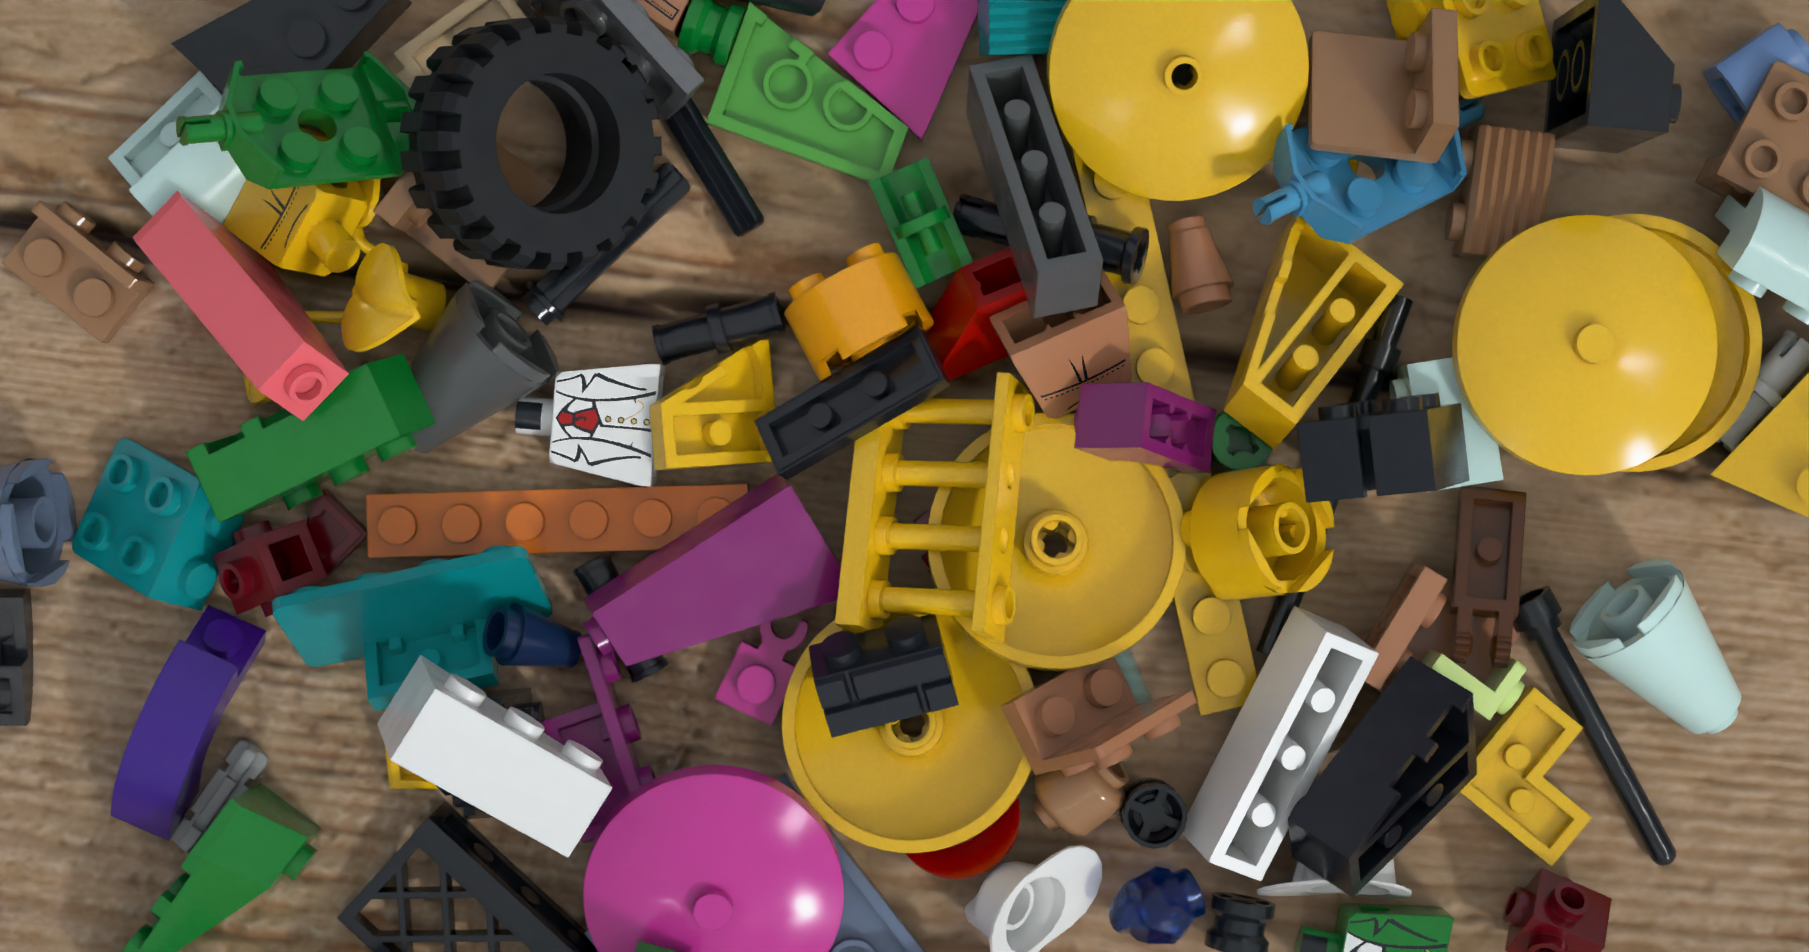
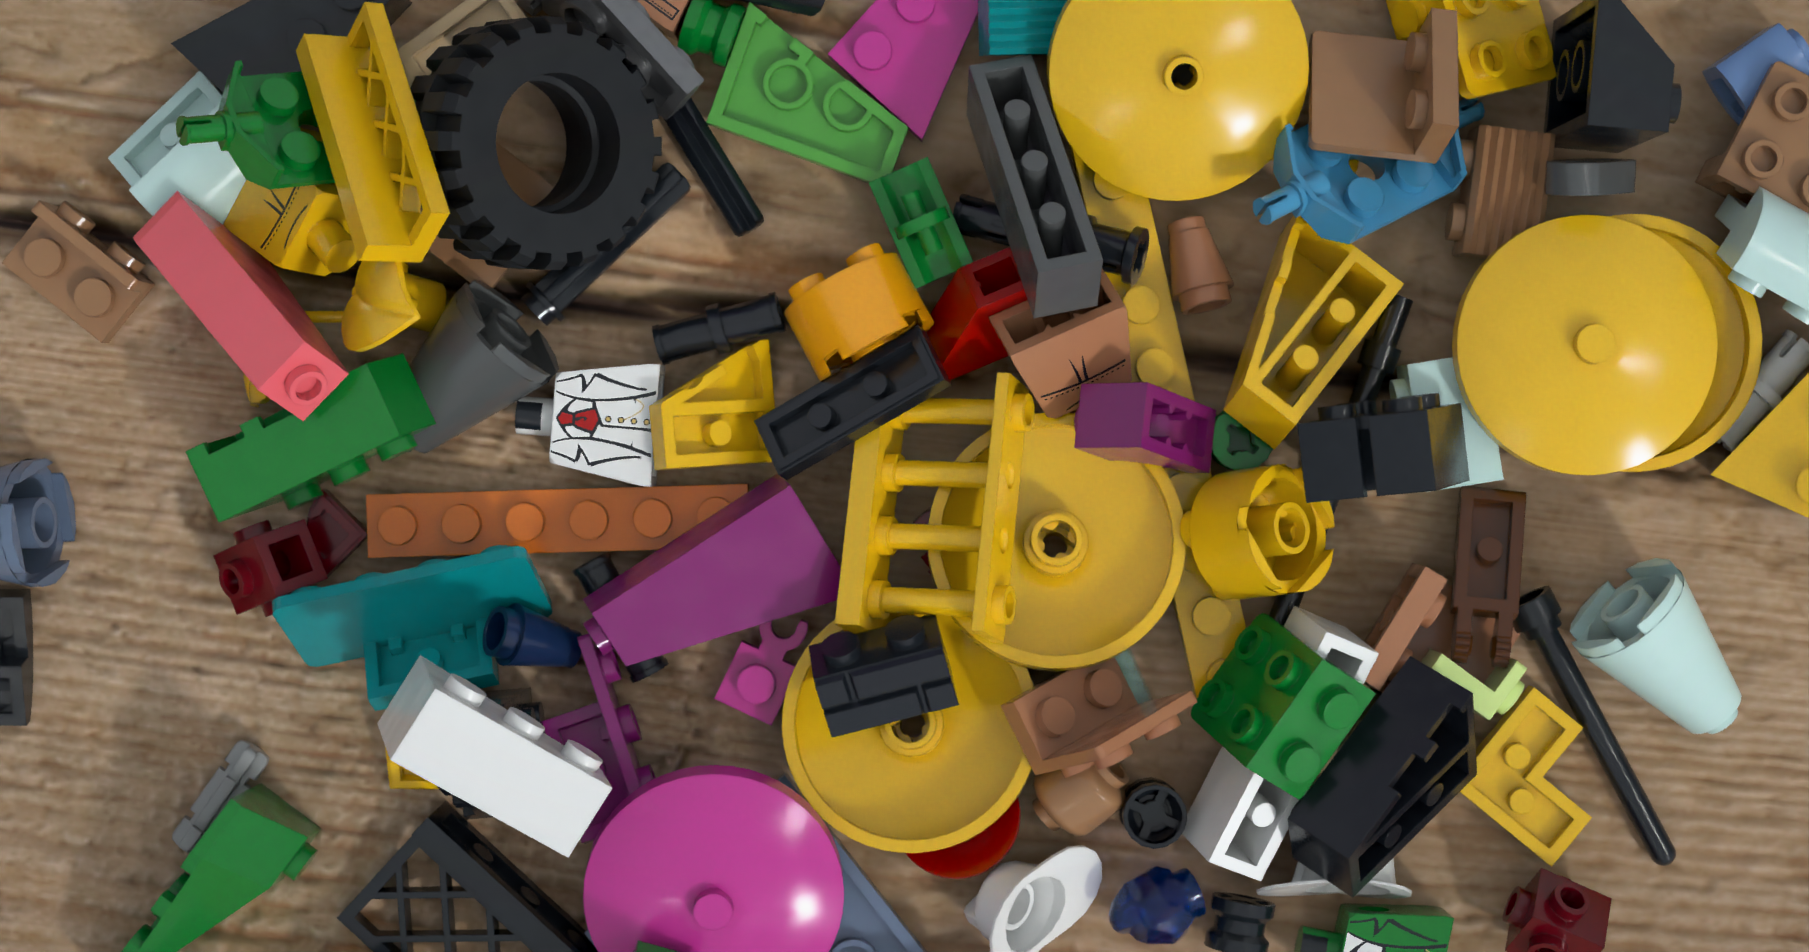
teal bracket [72,438,246,611] -> none
dark purple arch [111,605,266,841] -> none
none -> yellow fence [296,2,450,263]
none -> green bracket [1191,613,1376,800]
none -> dark grey beam [1545,158,1636,196]

